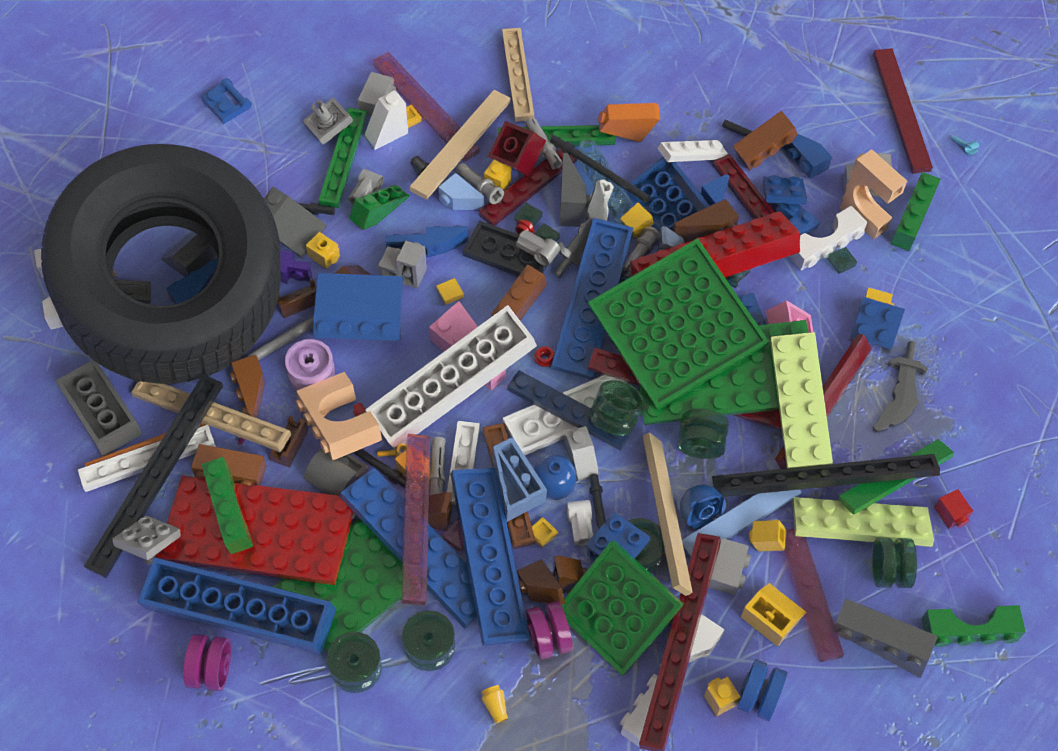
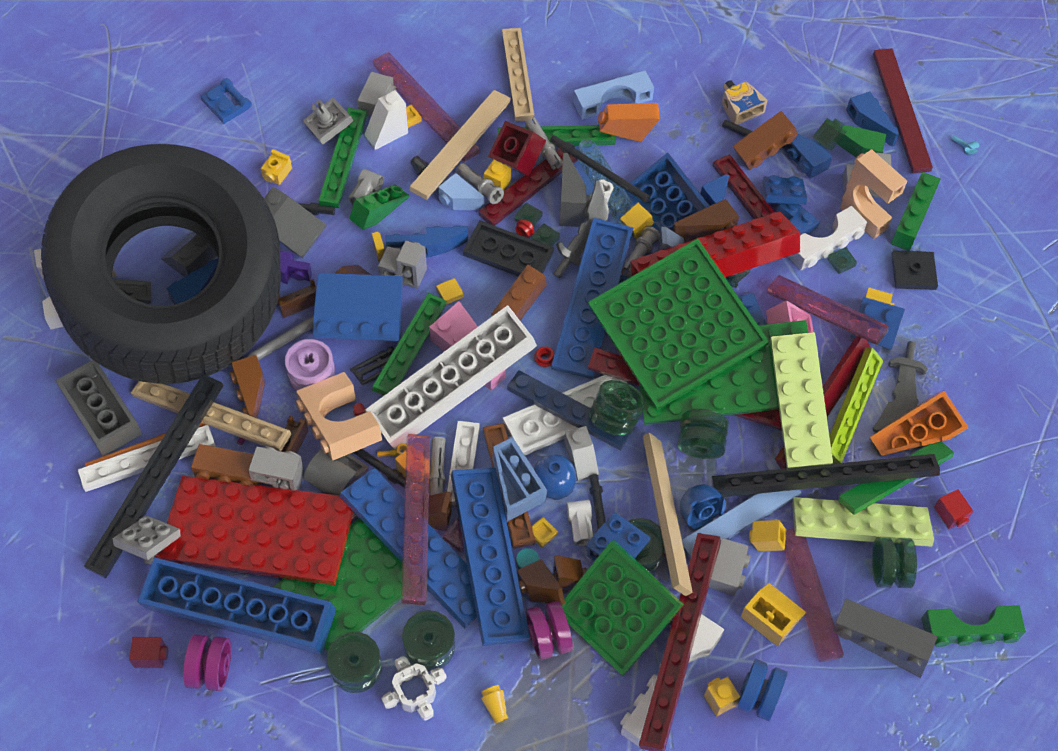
green arch [201,457,253,554] -> none
yellow brick [306,232,340,269] -> none
light grey piece [516,230,561,266] -> none
white plate [658,140,728,162] -> none
none -> dark red brick [129,637,168,668]
none -> light grey brick [248,446,304,491]
none -> yellow brick [261,149,292,185]
none -> black piece [350,346,395,385]
none -> yellow tile [372,232,385,261]
none -> green plate [372,293,447,396]
none -> white piece [381,656,446,721]
none -> teal tile [516,548,539,569]
none -> light blue arch [573,71,654,120]
none -> tan torso [722,80,768,125]
none -> clear pink plate [767,275,889,345]
none -> clear green brick [813,118,847,150]
none -> green slope [824,121,886,158]
none -> lime plate [829,347,883,464]
none -> blue slope [846,91,899,146]
none -> orange wedge [869,391,969,456]
none -> black plate [891,250,938,290]

